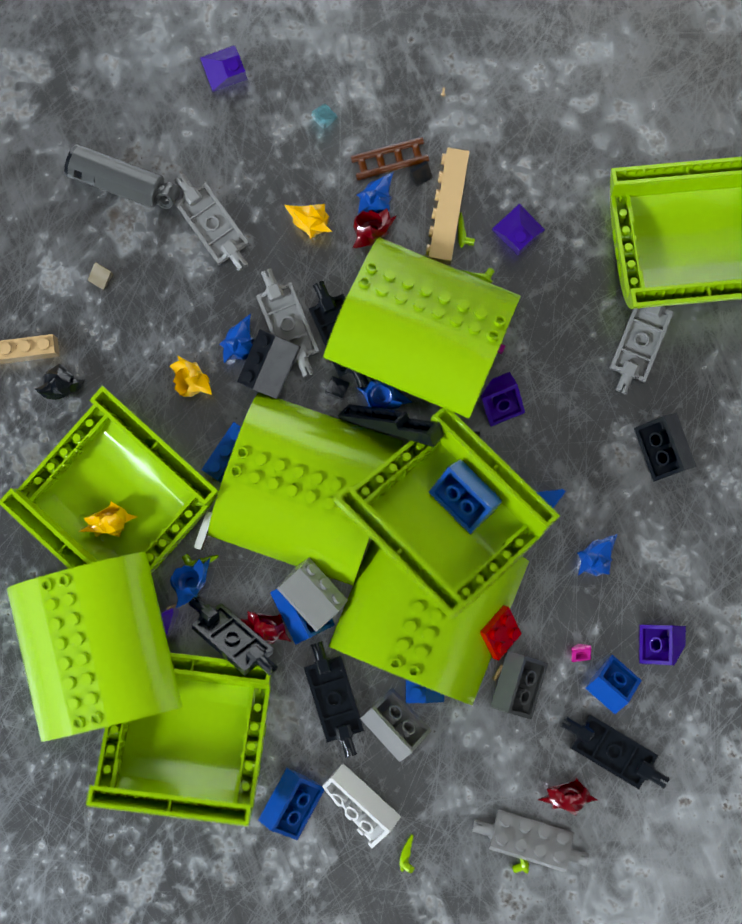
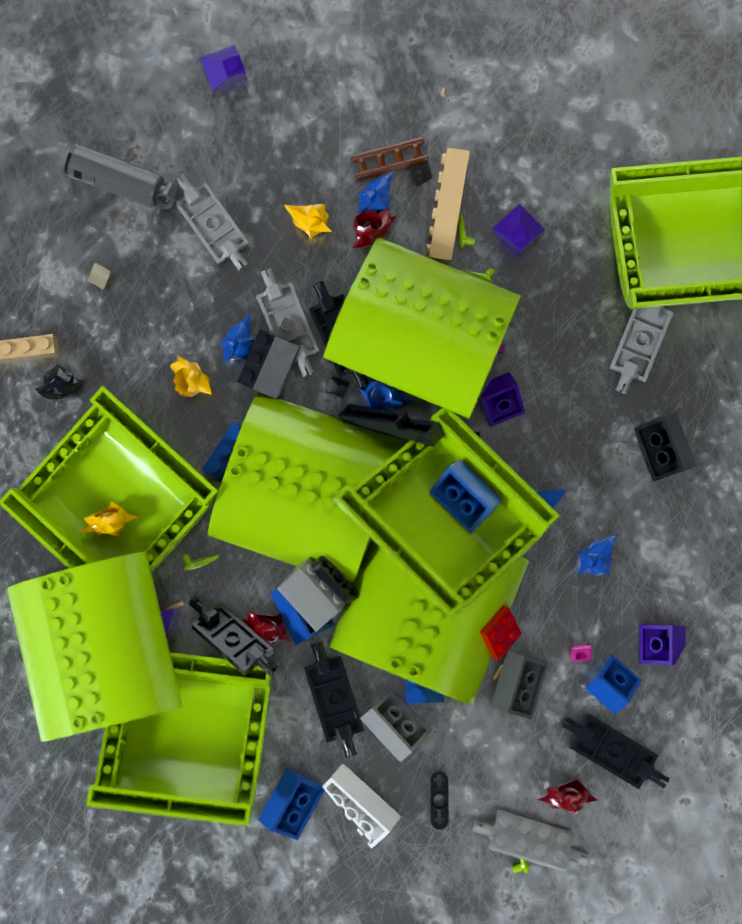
blue hair [170,558,210,608] -> none
white tile [194,511,212,551] -> none
clear light blue slope [311,104,338,130] -> none
lime bar [399,834,415,873] -> none
none -> black beam [312,556,358,604]
none -> black beam [431,771,448,830]

